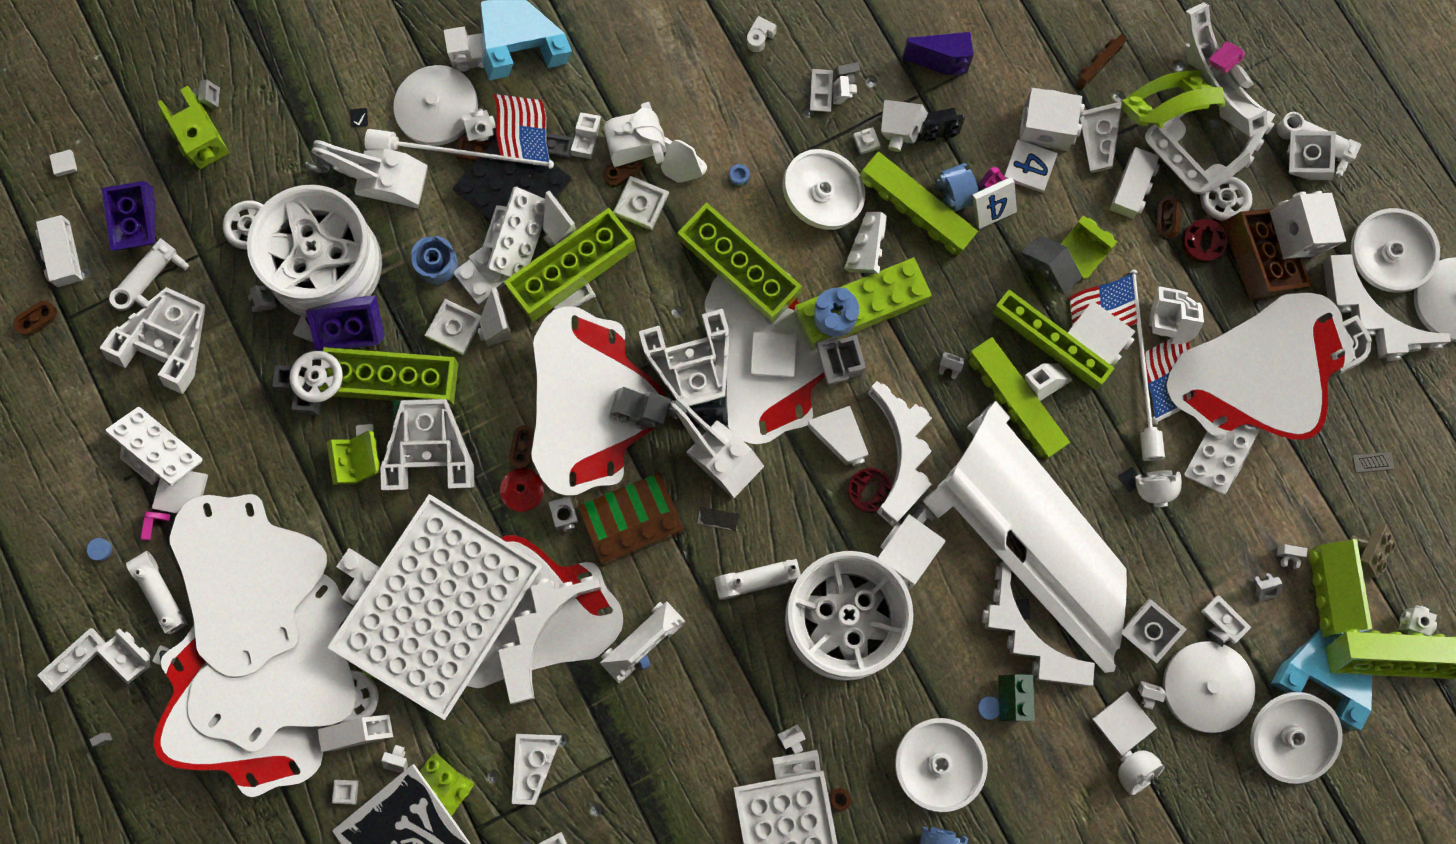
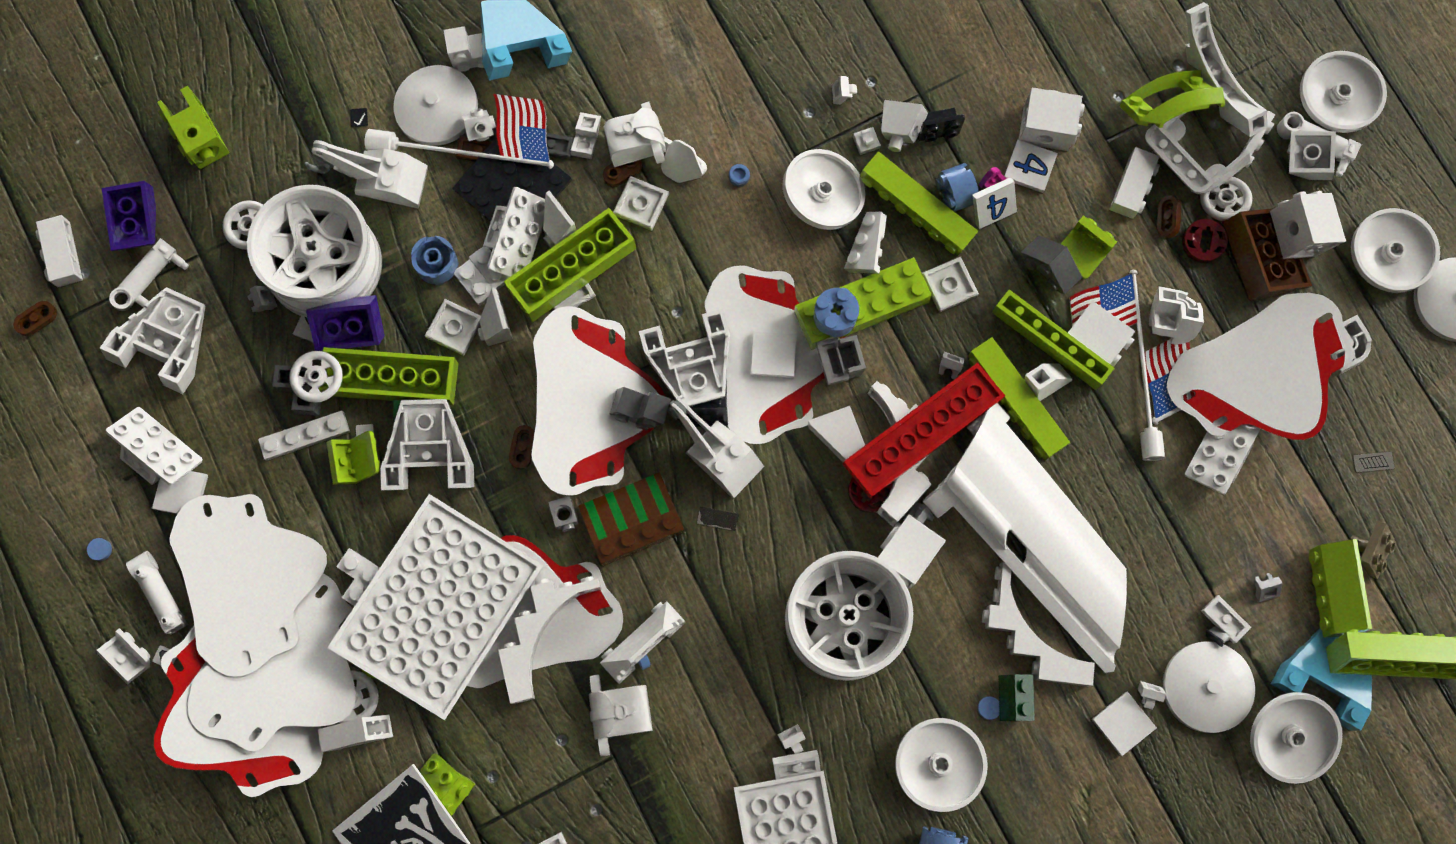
white plate [38,628,106,692] -> none
white tile [50,150,77,177] -> none
light grey piece [89,733,112,747] -> none
dark pink tile [141,511,170,542] -> none
light grey tile [193,80,220,108] -> none
white tile [332,780,358,804] -> none
white tile [381,745,408,774] -> none
red dish [500,469,544,512] -> none
white wing [512,734,562,805] -> none
lime brick [677,202,802,324] -> none
white piece [714,559,801,600] -> none
white leg [747,16,777,52] -> none
white slope [810,69,833,112] -> none
reddish brown plate [828,788,851,811] -> none
light grey tile [835,62,860,84] -> none
dark purple slope [903,32,974,76] -> none
black sticker [1015,599,1031,620] -> none
reddish brown plate [1076,34,1127,90] -> none
white wing [1080,102,1122,173] -> none
white cylinder [1118,751,1165,795] -> none
black sticker [1119,467,1138,492] -> none
white slope [1121,599,1187,663] -> none
white cylinder [1135,471,1182,507] -> none
dark pink tile [1209,42,1245,74] -> none
white tile [1229,64,1254,89] -> none
white tile [1277,544,1307,569] -> none
white arch [1323,254,1451,361] -> none
white brick [1398,605,1437,636] -> none
none -> white plate [258,411,350,461]
none -> white piece [589,675,653,757]
none -> red plate [842,363,1005,499]
none -> white tile [922,257,979,313]
none -> white dish [1300,51,1387,133]

